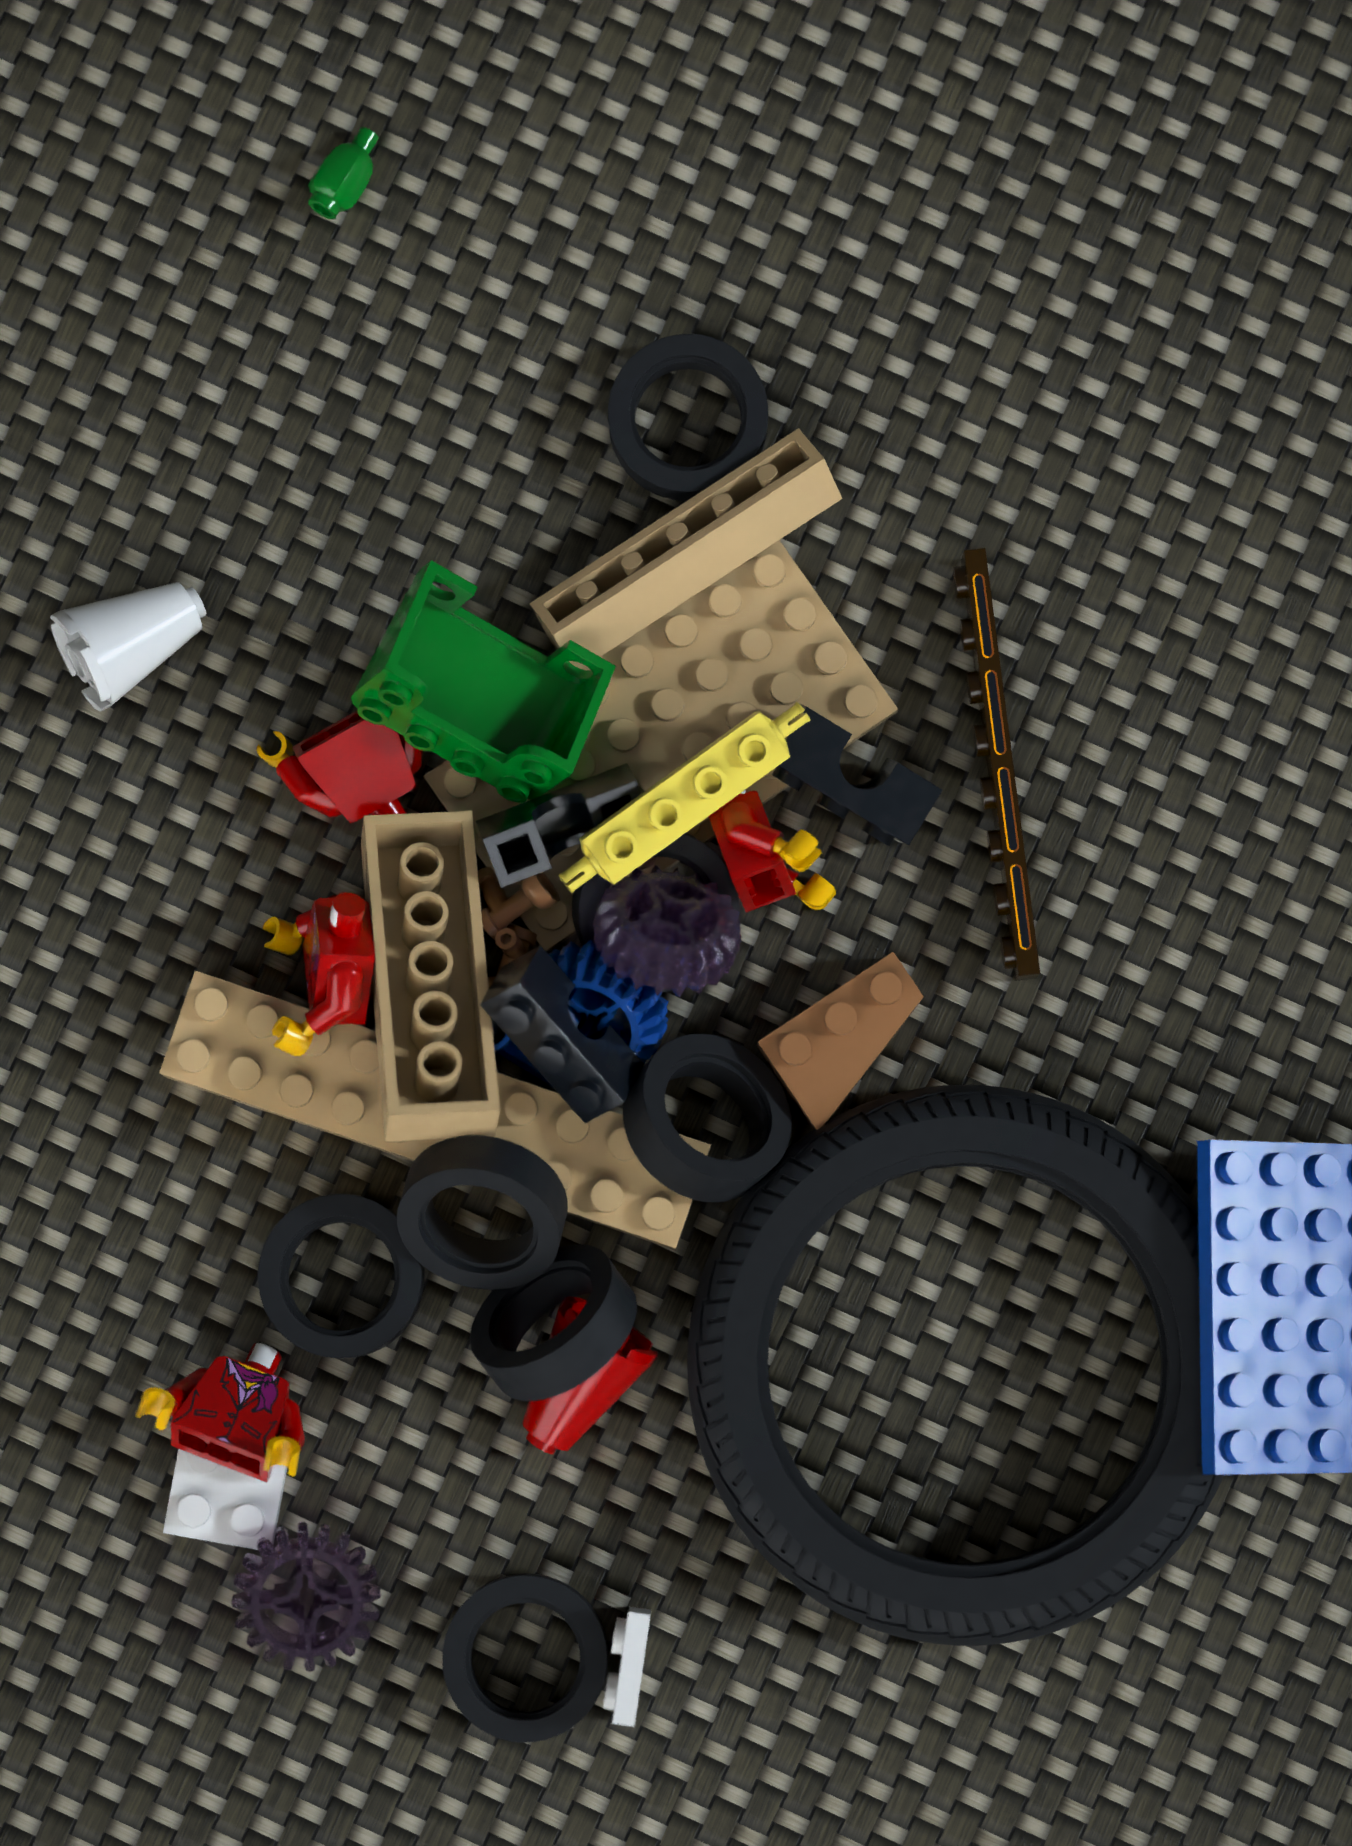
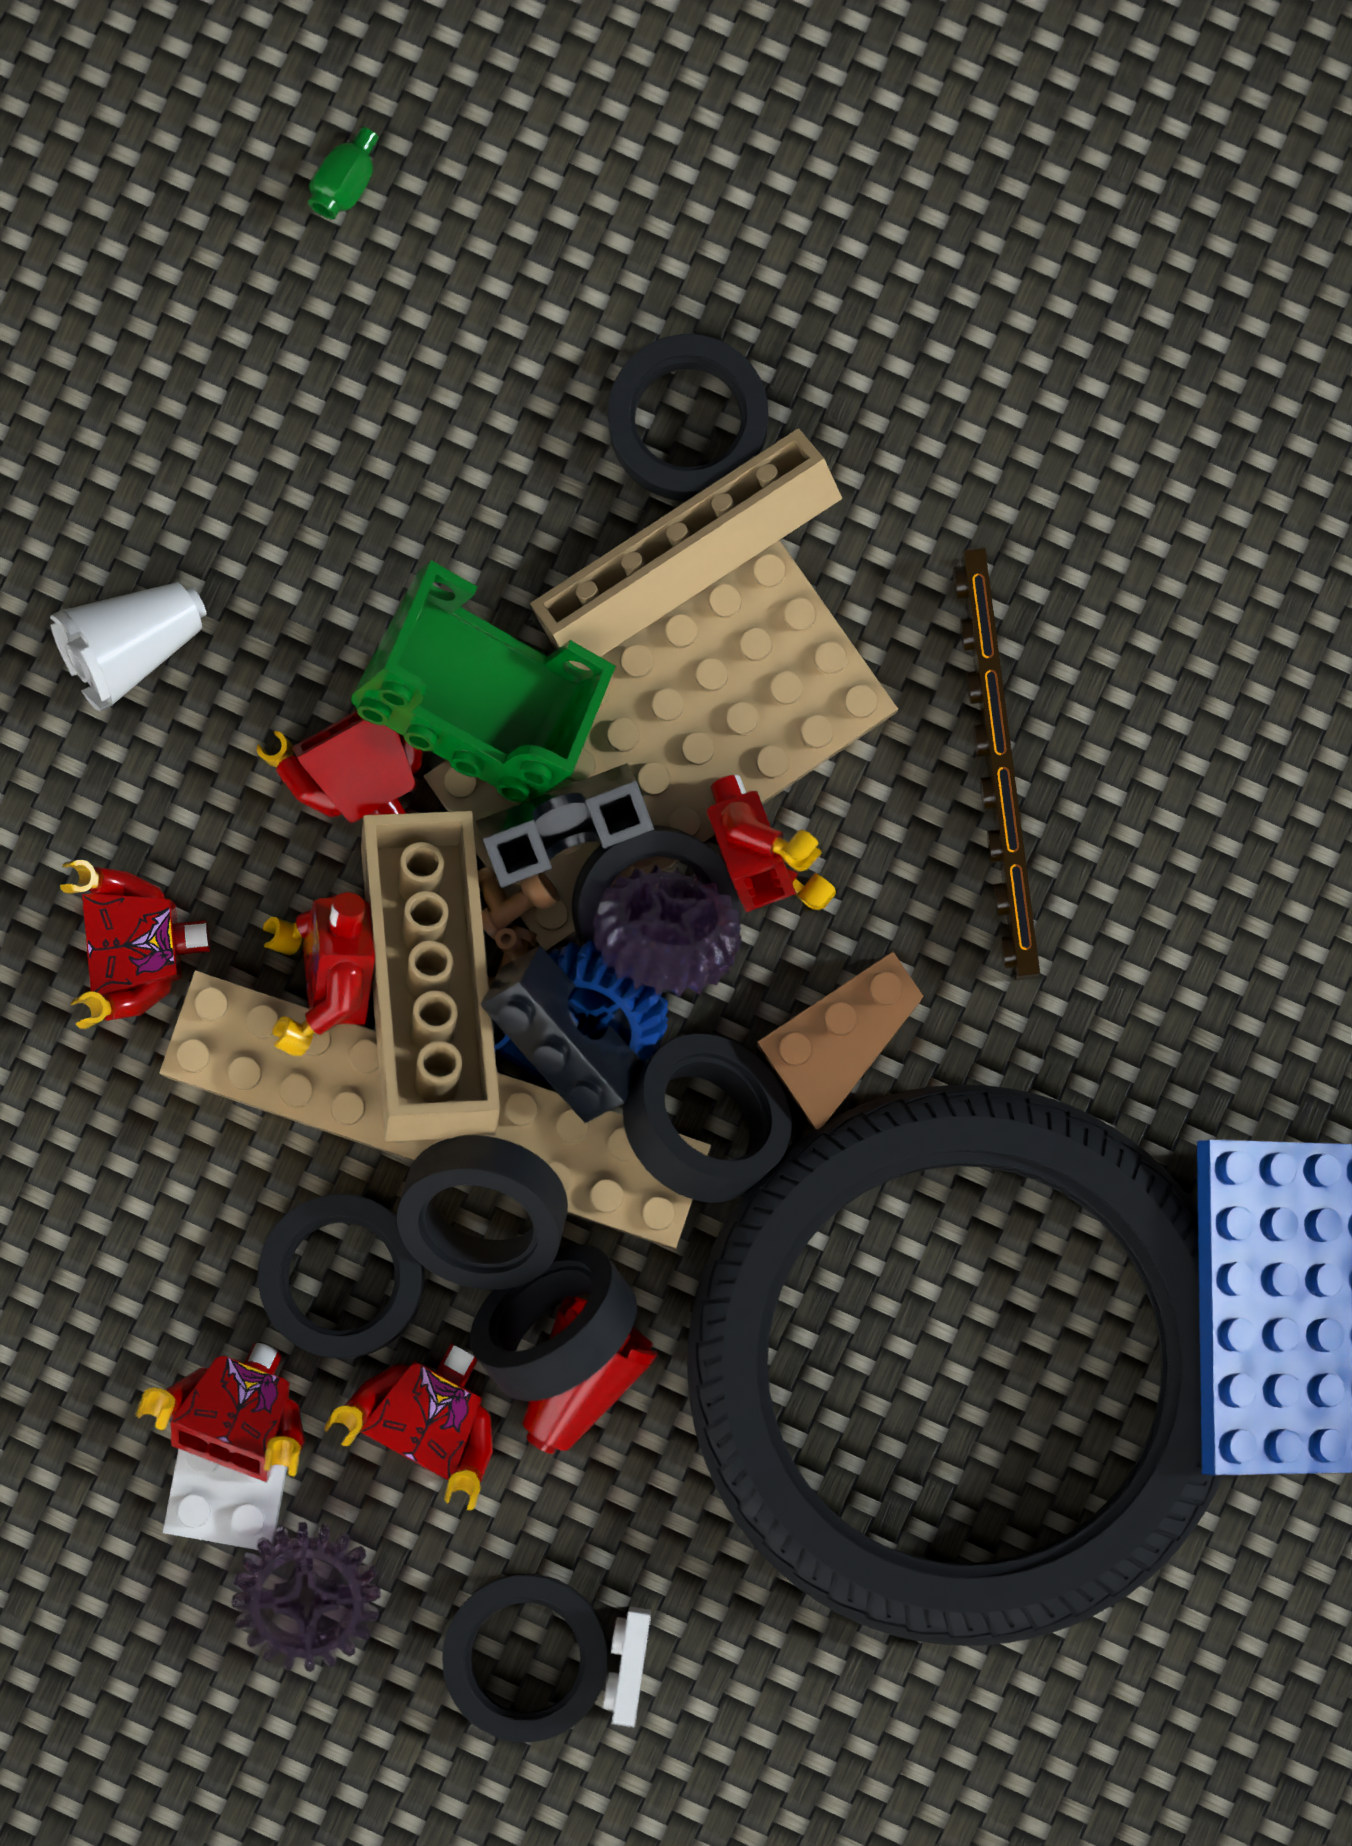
light yellow plate [558,702,811,893] -> none
black arch [772,704,942,847] -> none
none -> red torso [60,860,211,1029]
none -> red torso [324,1343,493,1510]

